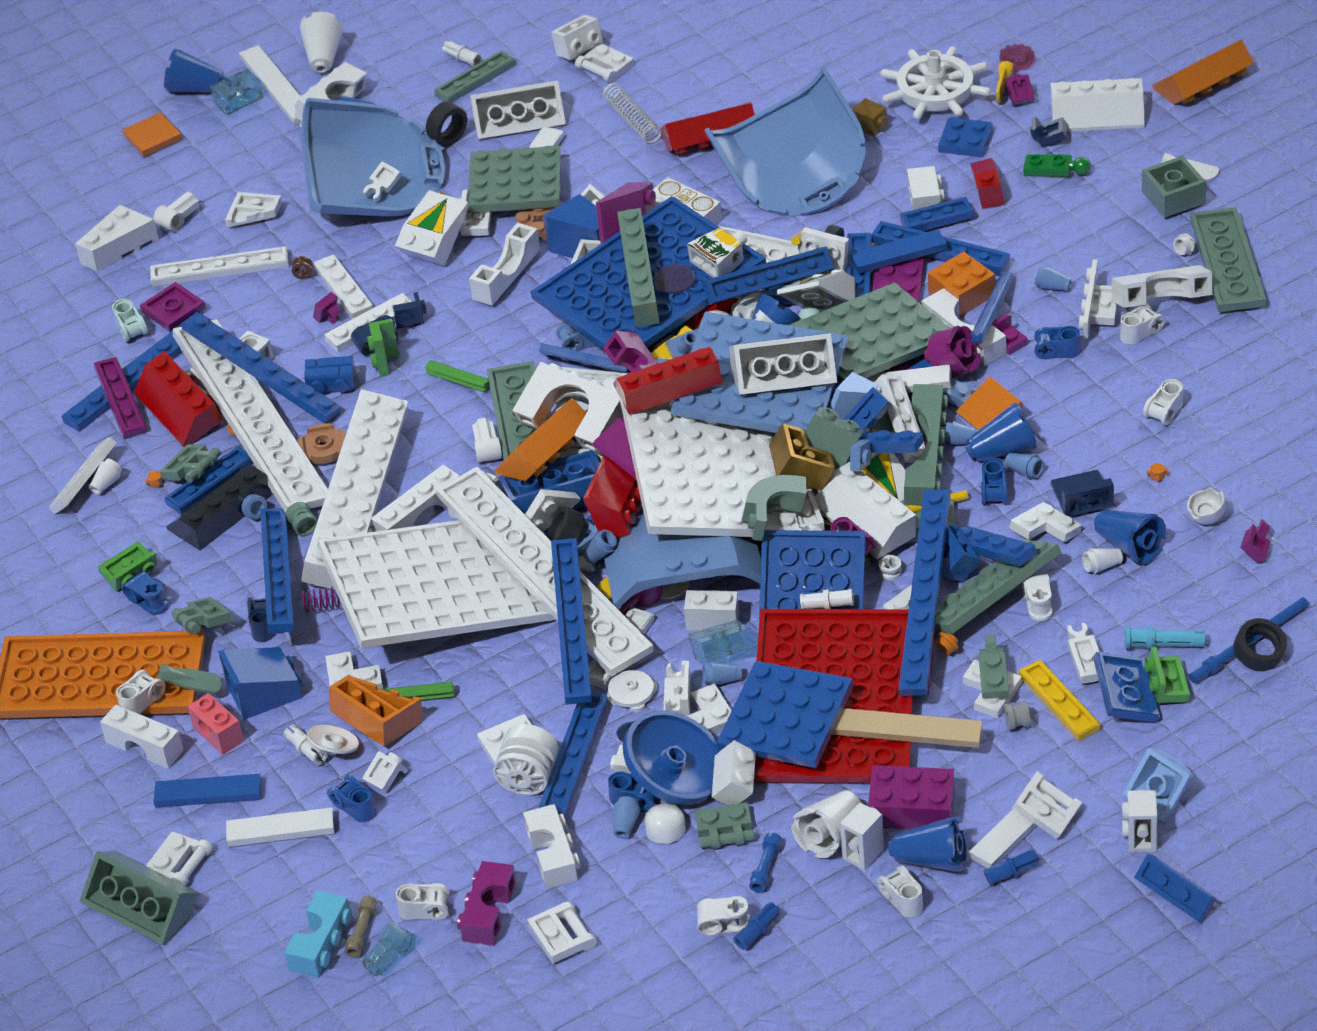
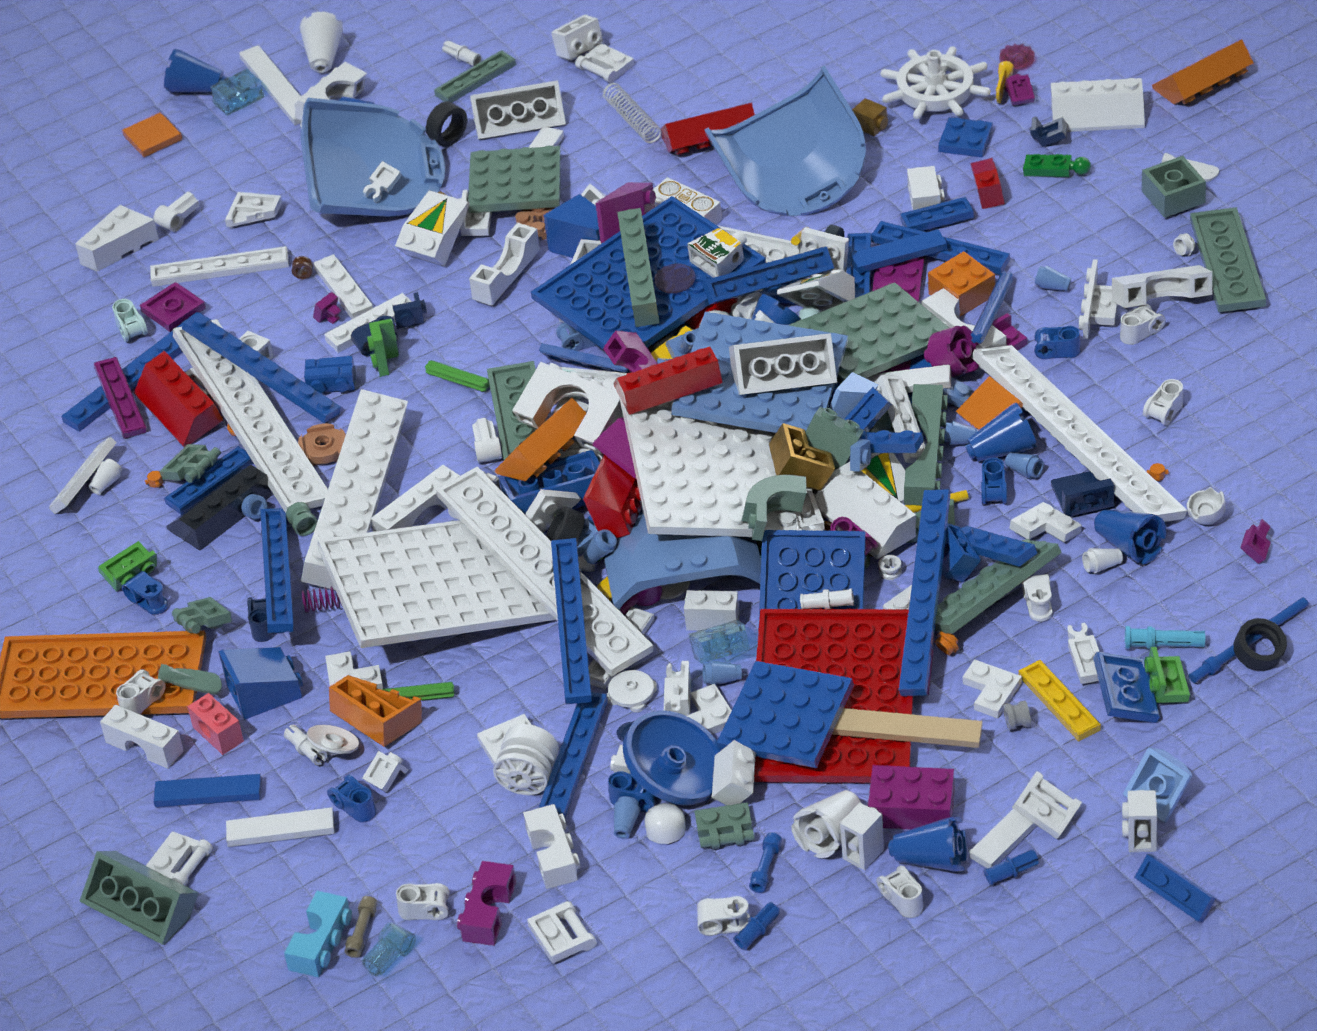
sand green hinge [978,635,1009,699] -> none
none -> white plate [971,345,1188,522]

